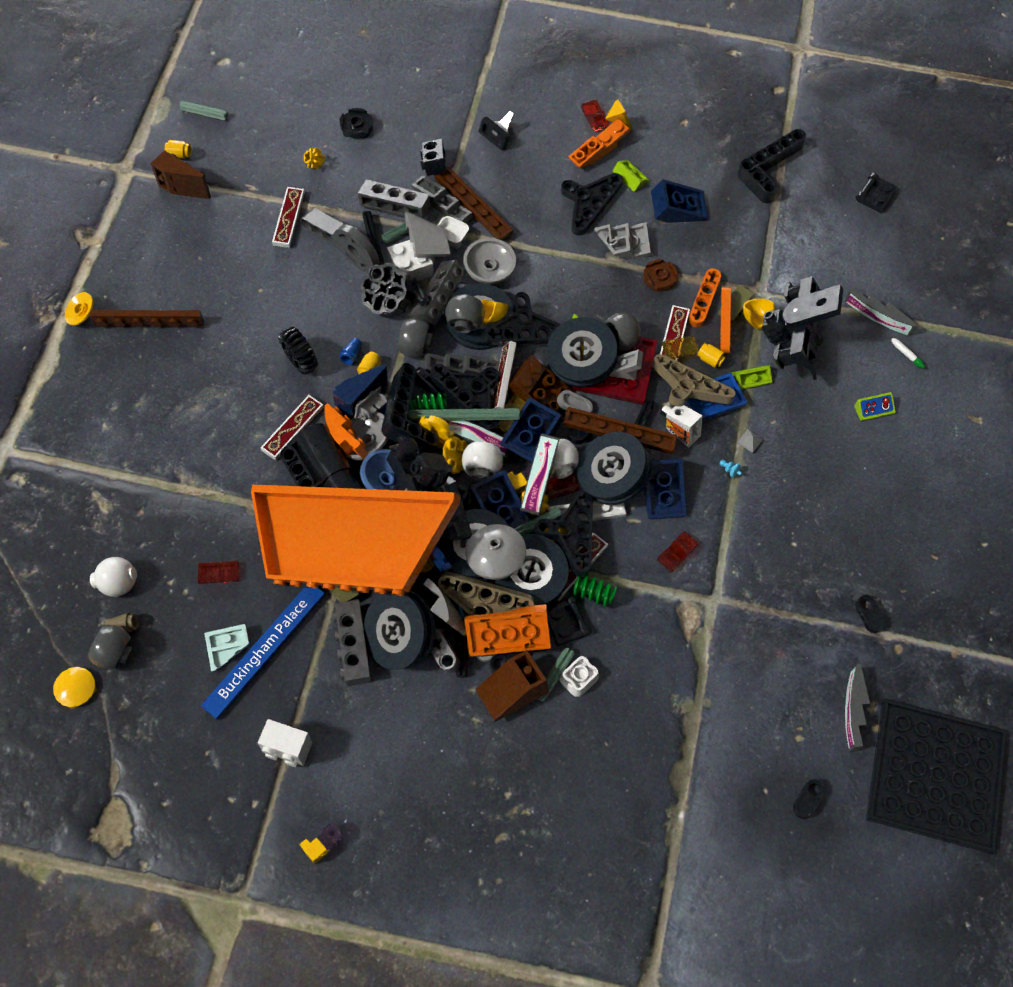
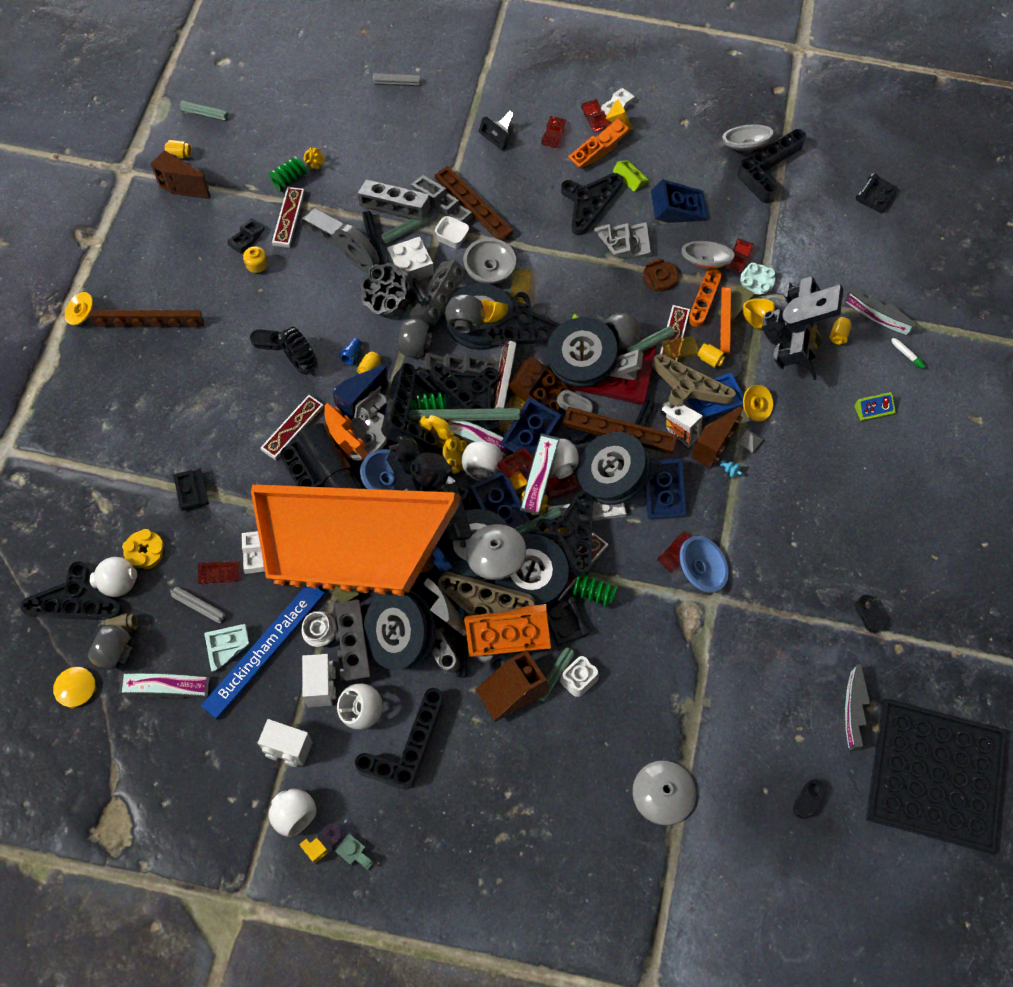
black plate [339,108,373,138] -> none
light grey slope [405,212,450,257] -> none
black brick [420,139,447,176] -> none
lime slope [732,365,773,389] -> none
none -> black beam [20,561,122,620]
none -> slope [119,673,209,699]
none -> yellow plate [122,529,164,569]
none -> light grey axle [171,587,225,623]
none -> black plate [173,468,209,511]
none -> black slope [228,218,265,254]
none -> white slope [242,531,265,574]
none -> yellow head [243,246,268,273]
none -> black piece [250,329,282,350]
none -> green piece [269,157,308,191]
none -> white wheel [269,788,316,837]
none -> white piece [302,611,337,647]
none -> white brick [302,654,336,708]
none -> sand green plate [335,834,373,870]
none -> white wheel [337,683,383,730]
none -> black beam [355,687,443,790]
none -> light grey axle [373,73,421,85]
none -> clear red tile [497,447,534,479]
none -> clear yellow tile [510,268,531,302]
none -> clear red slope [541,116,566,148]
none -> white slope [600,88,635,115]
none -> sand green axle [627,326,675,353]
none -> light grey dish [632,761,696,825]
none -> medium blue dish [680,536,728,592]
none -> light grey dish [682,241,734,270]
none -> reddish brown slope [691,407,743,468]
none -> light grey dish [723,125,773,152]
none -> clear red slope [725,238,754,273]
none -> light aqua dish [740,263,776,295]
none -> yellow dish [743,385,773,422]
none -> yellow brick [829,317,852,345]

